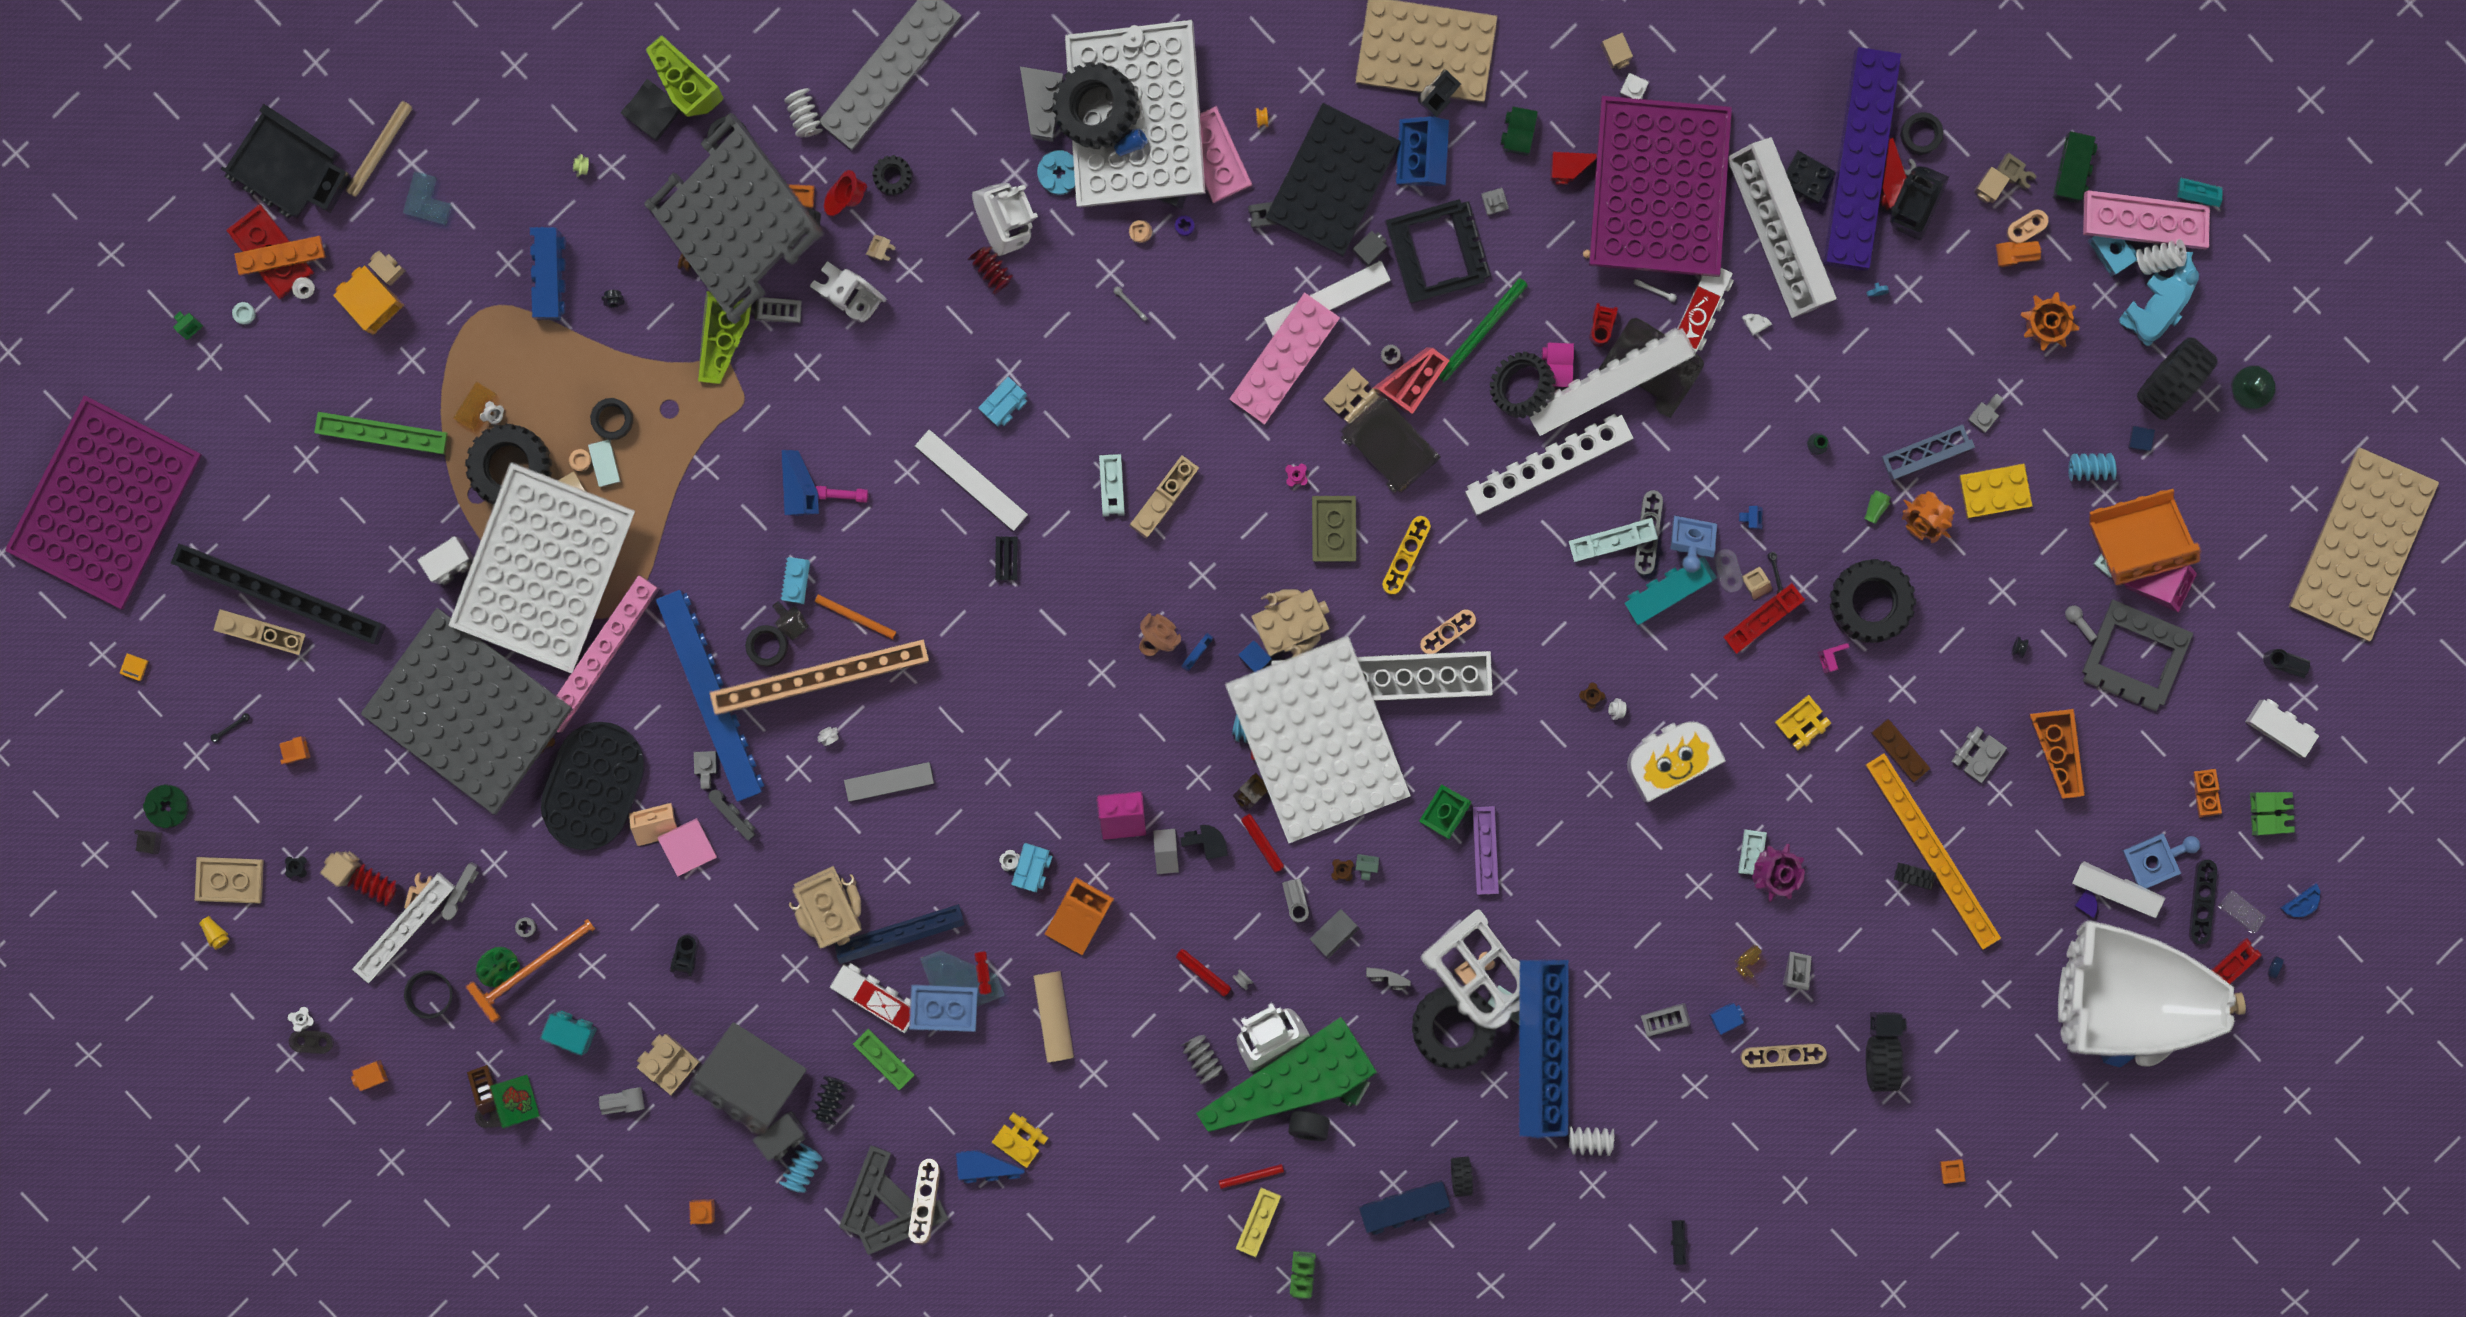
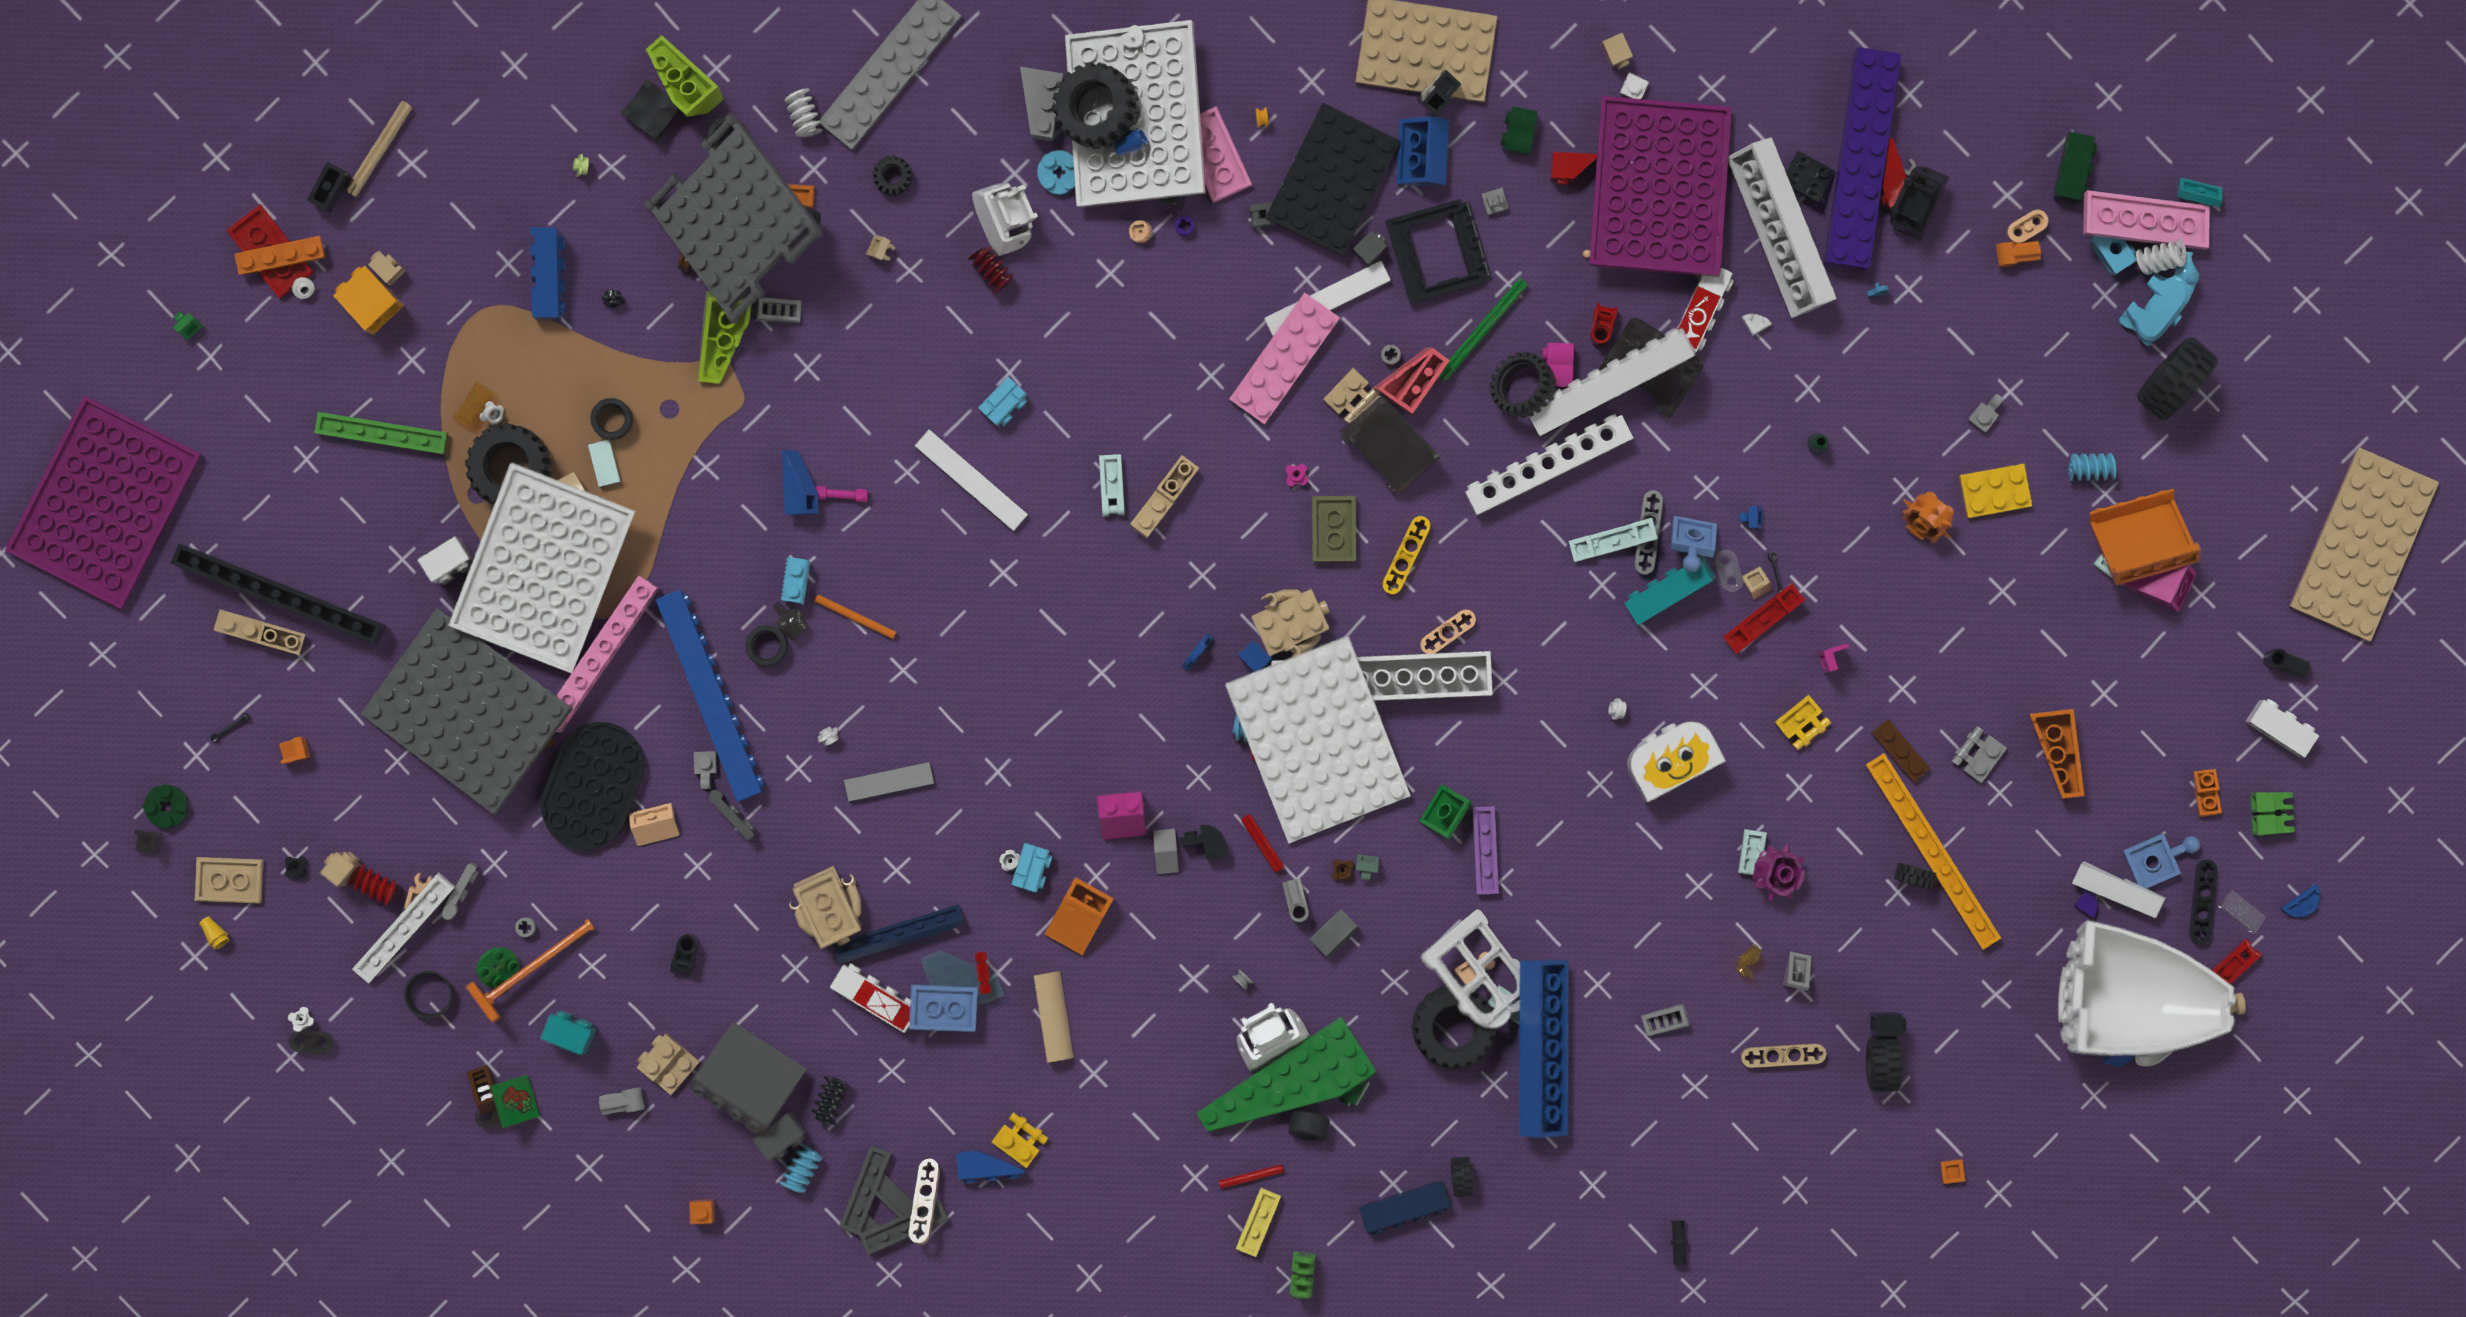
light orange tile [119,653,149,681] -> none
black panel [221,104,340,219] -> none
light aqua tile [232,302,256,325] -> none
orange brick [351,1060,388,1091] -> none
clear light blue plate [403,171,452,225] -> none
light nougat tile [569,449,592,471] -> none
bright pink tile [658,818,717,877] -> none
light nougat brick [710,640,929,715] -> none
white piece [810,261,887,322] -> none
red piece [824,170,867,216] -> none
bright green plate [853,1029,915,1090] -> none
black tile [995,536,1018,580] -> none
light grey hinge [1114,287,1148,321] -> none
nougat tile [1139,613,1181,656] -> none
red axle [1176,949,1231,997] -> none
light grey piece [1180,1035,1223,1084] -> none
dark brown bracket [1233,773,1268,811] -> none
light grey slope [1366,967,1410,990] -> none
white piece [1569,1127,1614,1156] -> none
reddish brown plate [1579,683,1605,709] -> none
white hinge [1634,279,1677,302] -> none
blue brick [1709,1002,1745,1035] -> none
black tyre [1829,559,1916,643] -> none
bright green cone [1864,490,1891,524] -> none
sand blue fence [1882,424,1975,481] -> none
black tyre [1900,112,1944,155] -> none
tan brick [1974,167,2010,203] -> none
dark tan plate [1996,153,2036,189] -> none
black bush [2011,636,2029,658] -> none
orange brick [2020,292,2079,351] -> none
light grey bar [2065,605,2097,642] -> none
dark grey hinge [2082,600,2193,712] -> none
dark blue tile [2128,426,2155,452] -> none
clear green tile [2231,366,2275,409] -> none
dark blue tile [2267,956,2284,979] -> none

